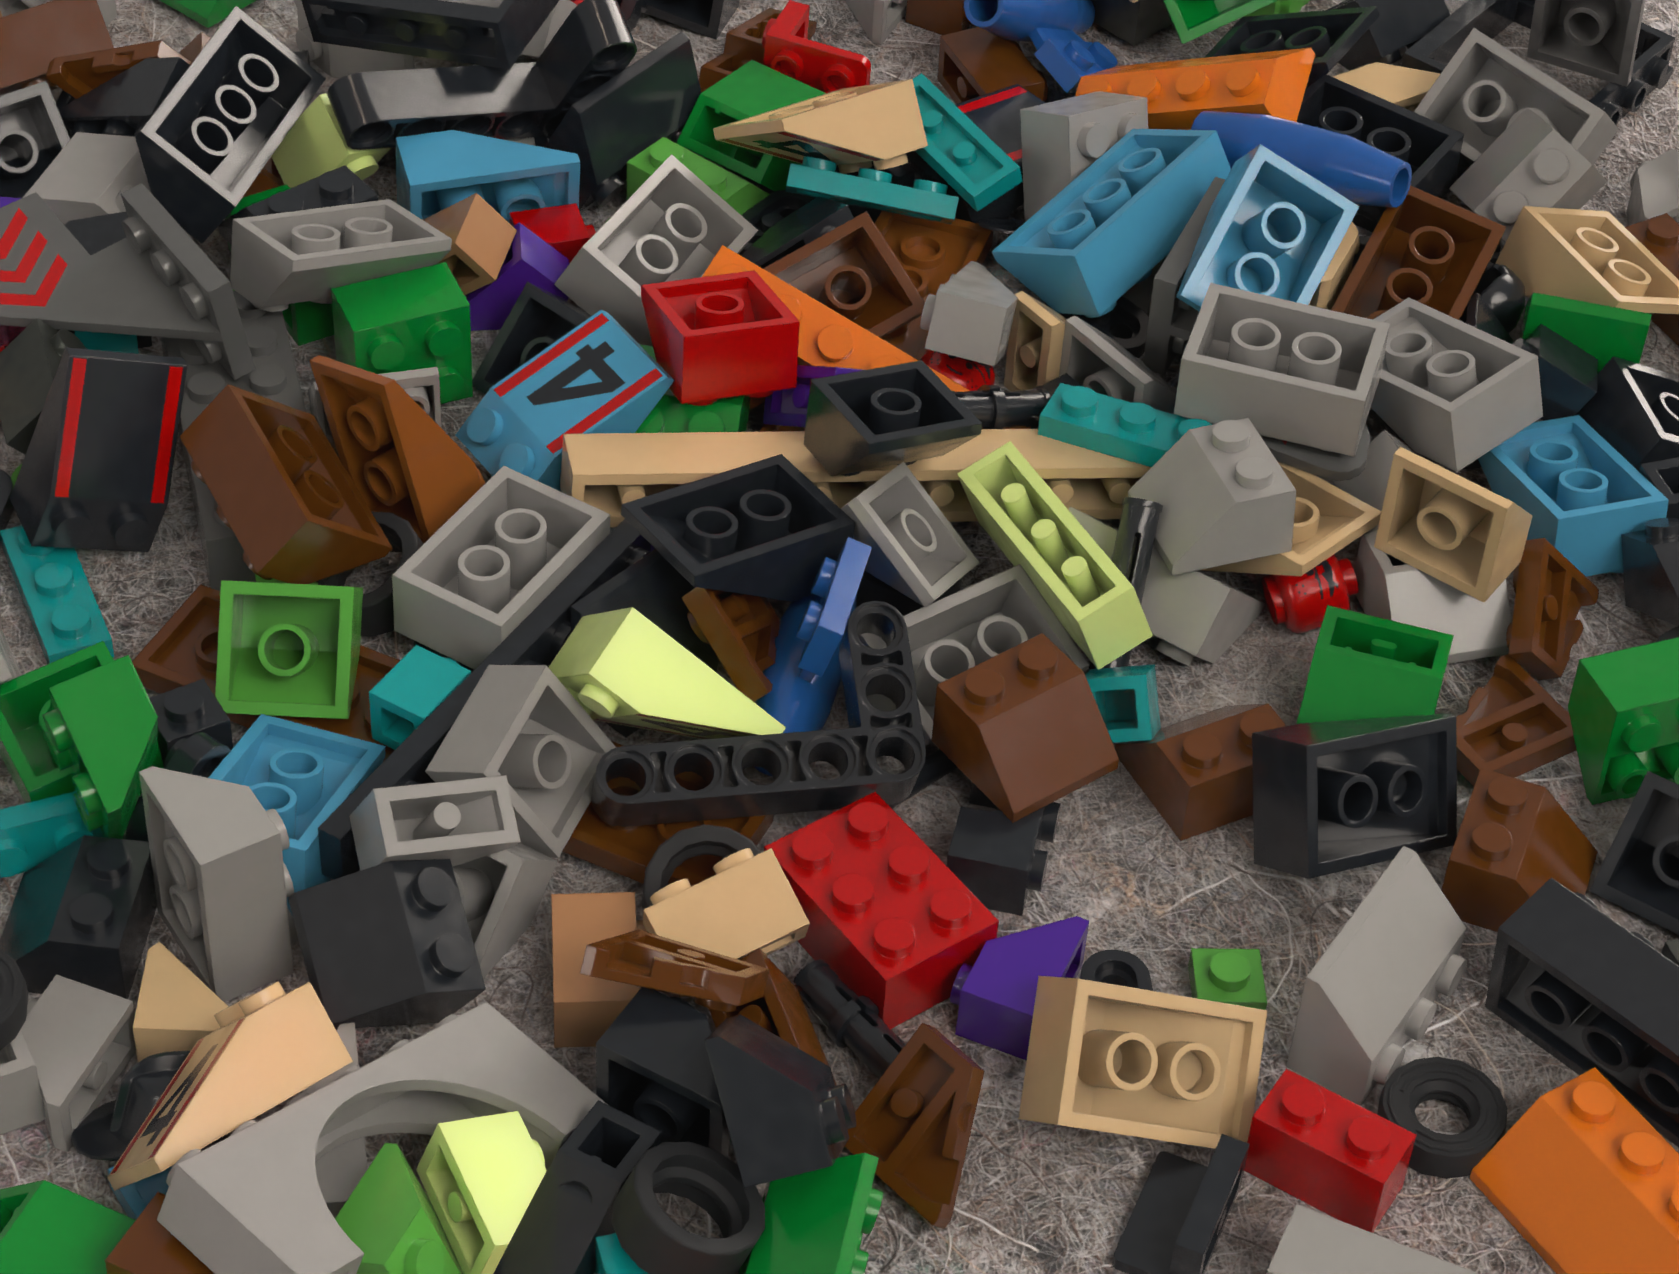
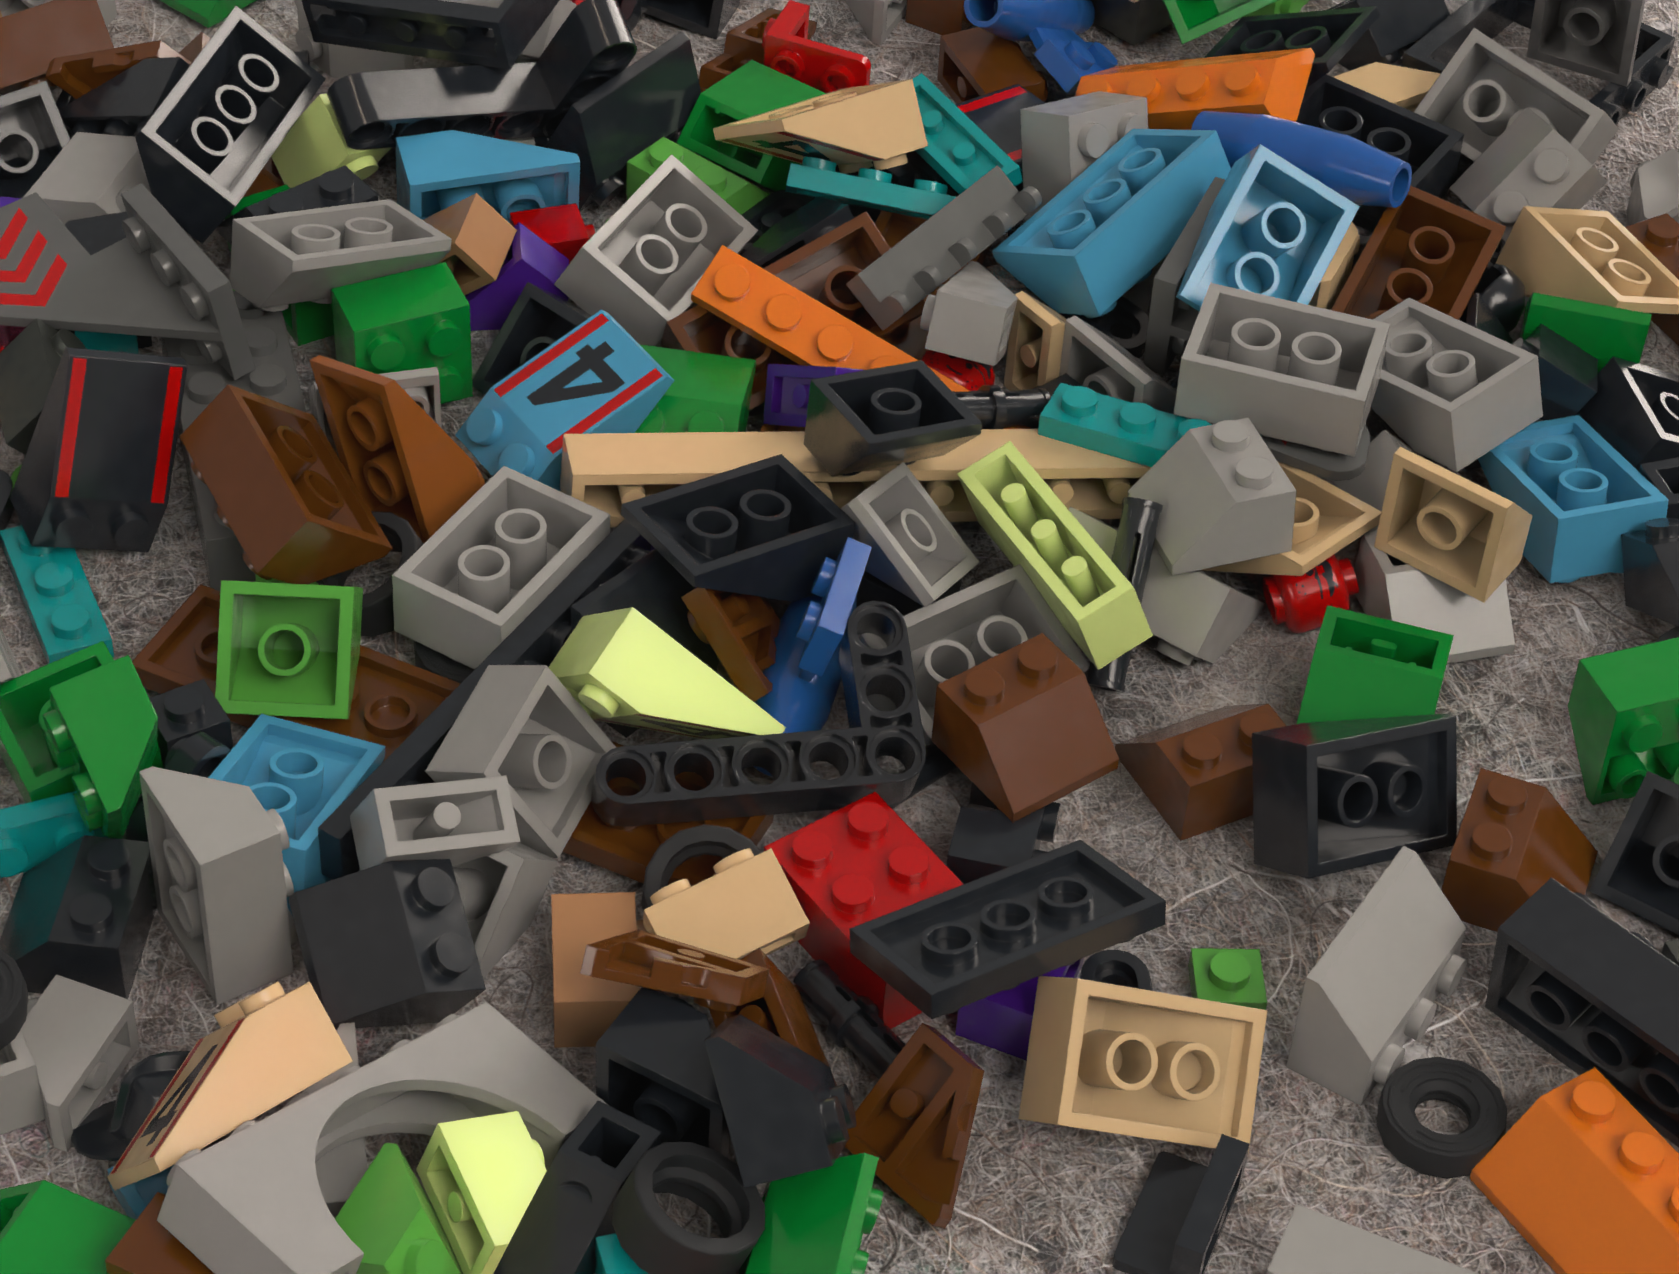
tan slope [133,942,229,1062] -> none
teal brick [369,645,471,750] -> none
red slope [641,270,800,406] -> none
teal brick [1085,664,1161,743] -> none
red brick [1244,1068,1416,1233] -> none
reddish brown wing [1456,654,1576,786] -> none
reddish brown wing [1506,538,1599,680] -> none
none -> dark grey hinge [846,165,1042,331]
none -> black plate [849,840,1166,1019]

